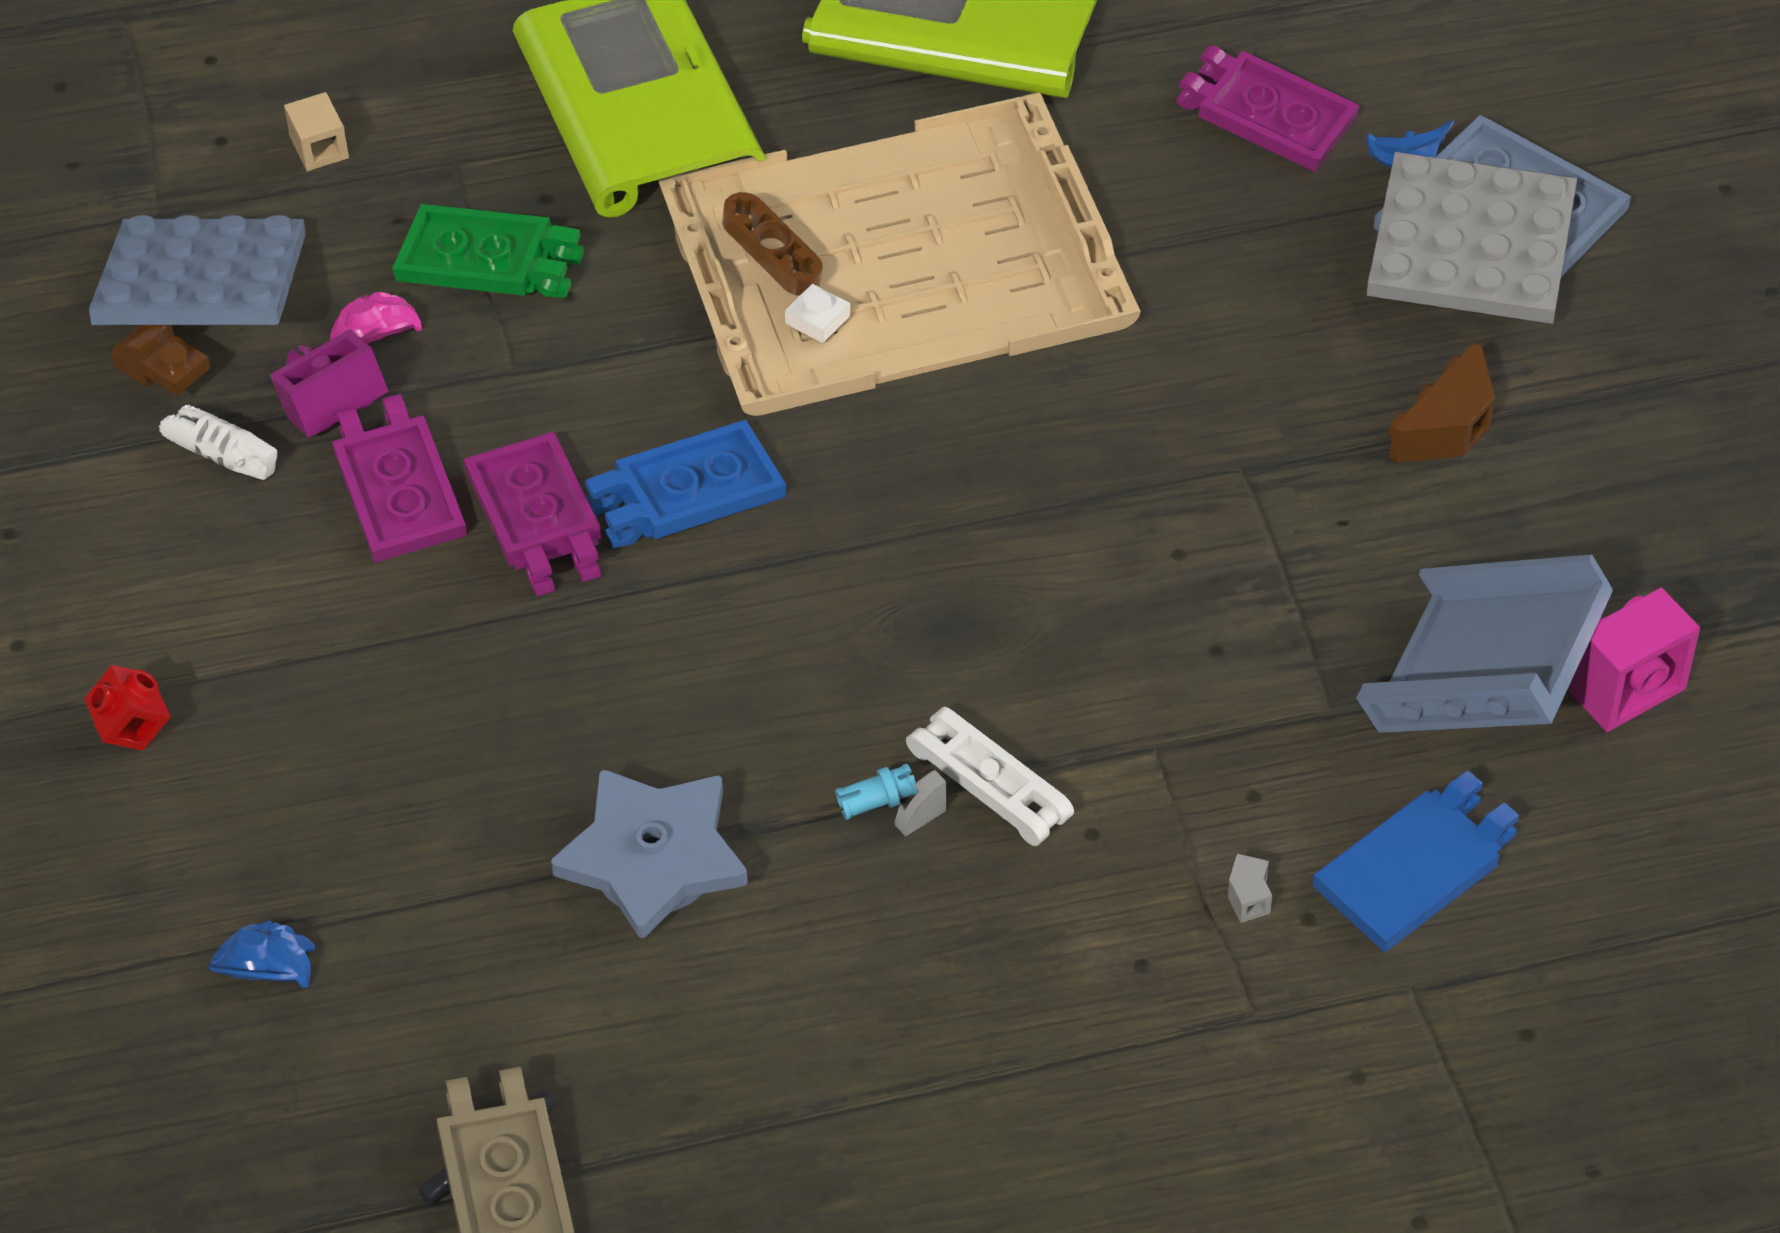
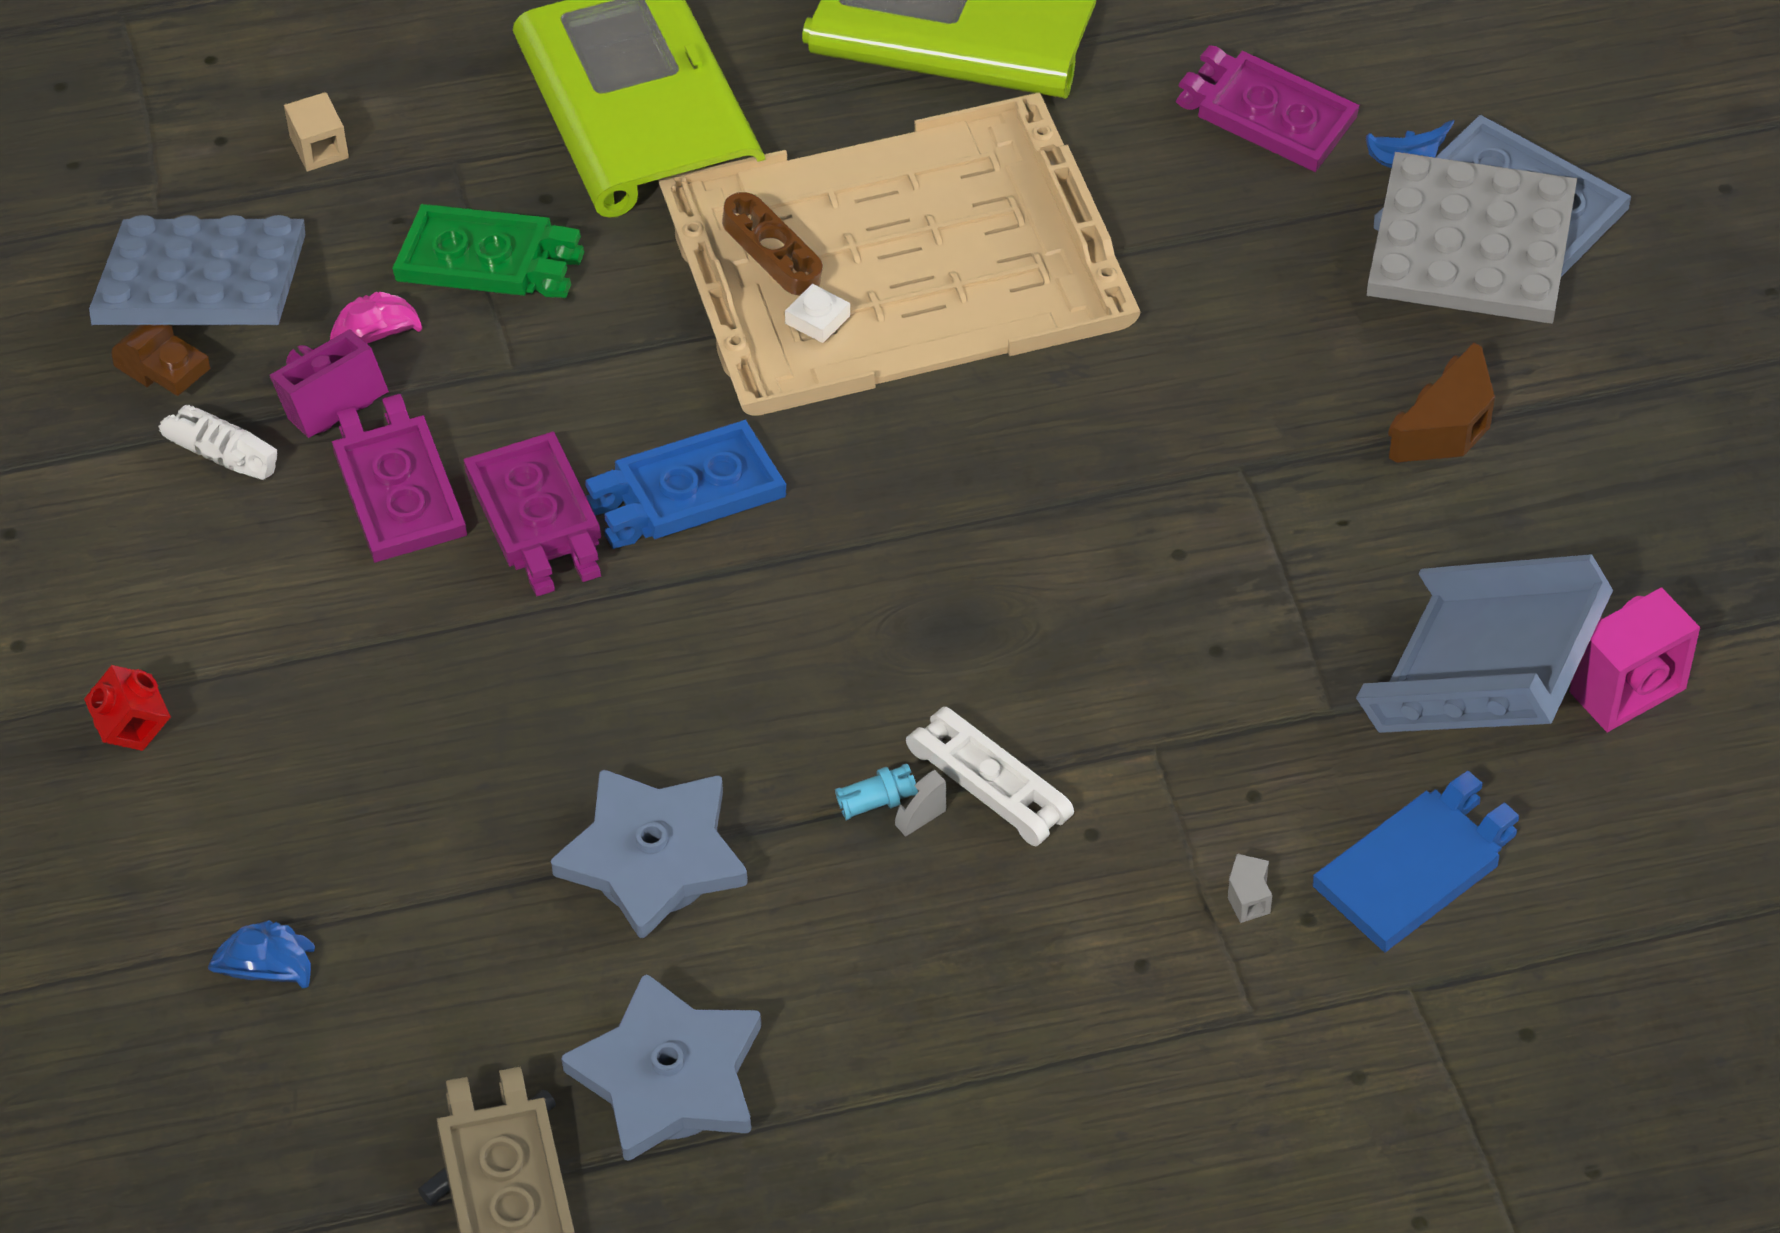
none -> sand blue plate [562,975,761,1161]

